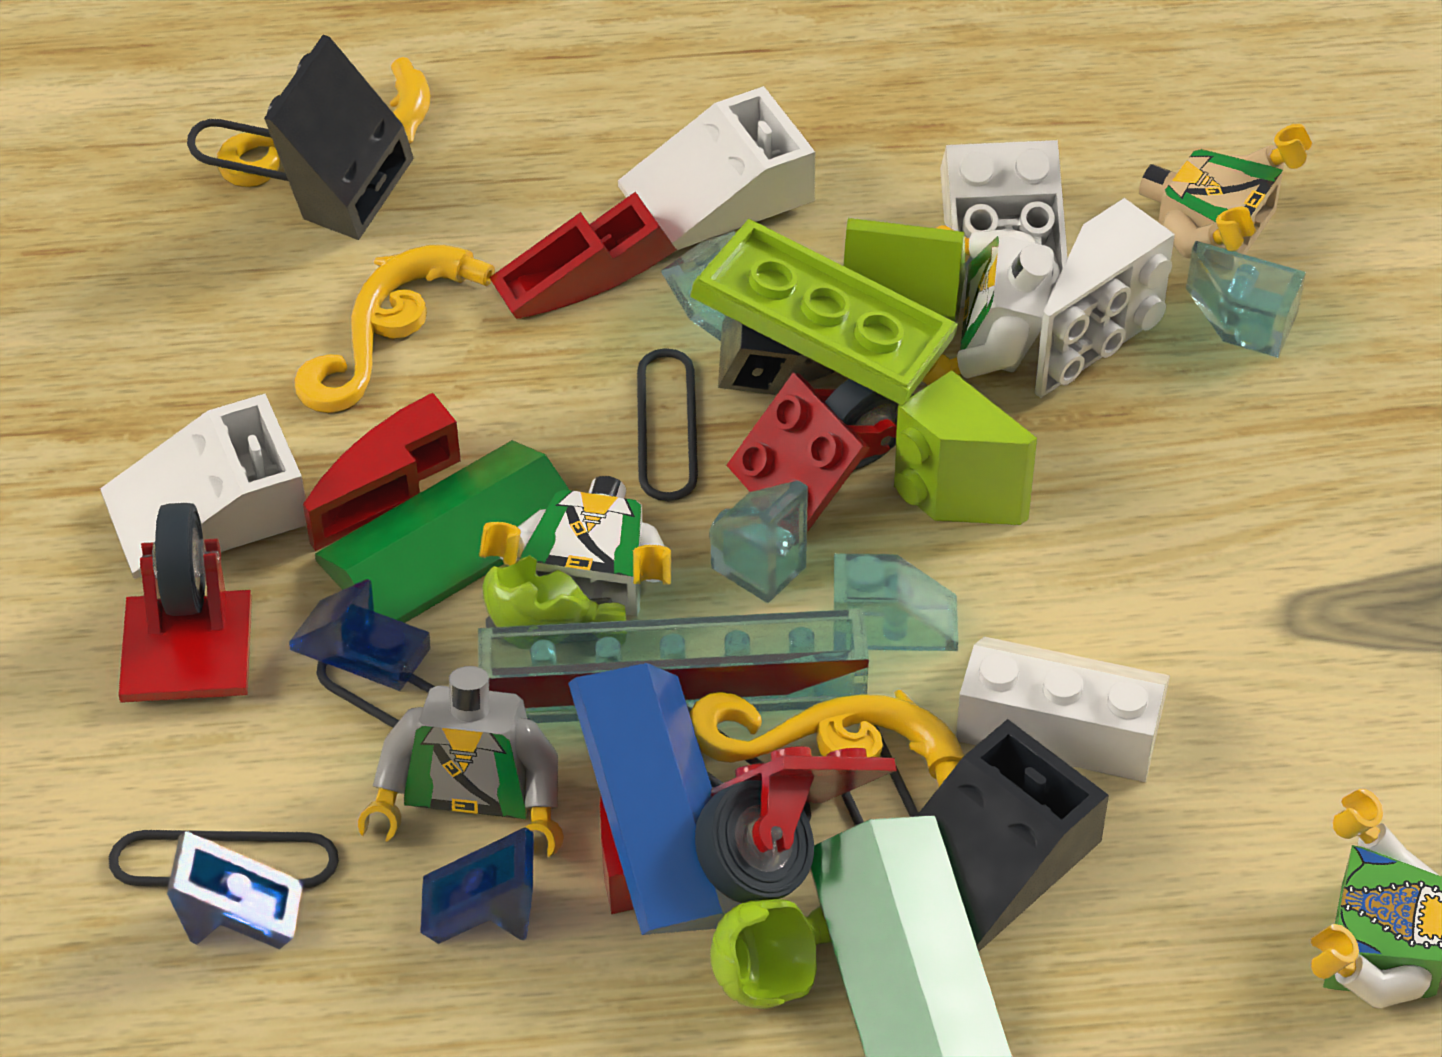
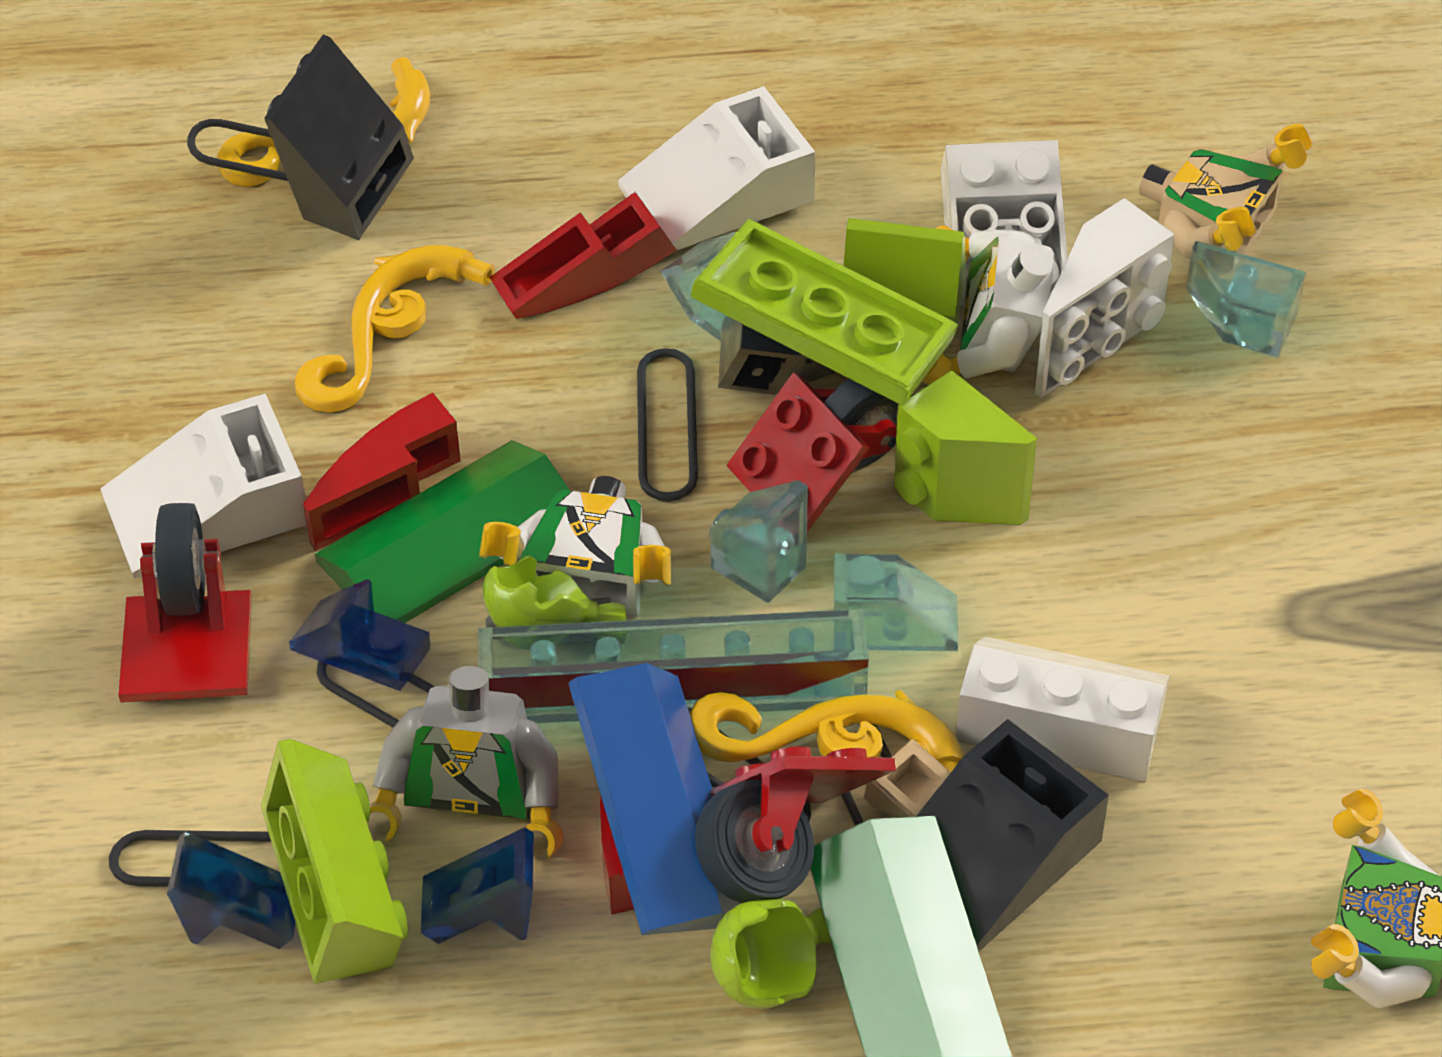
none -> lime slope [261,739,408,984]
none -> tan slope [864,739,951,818]

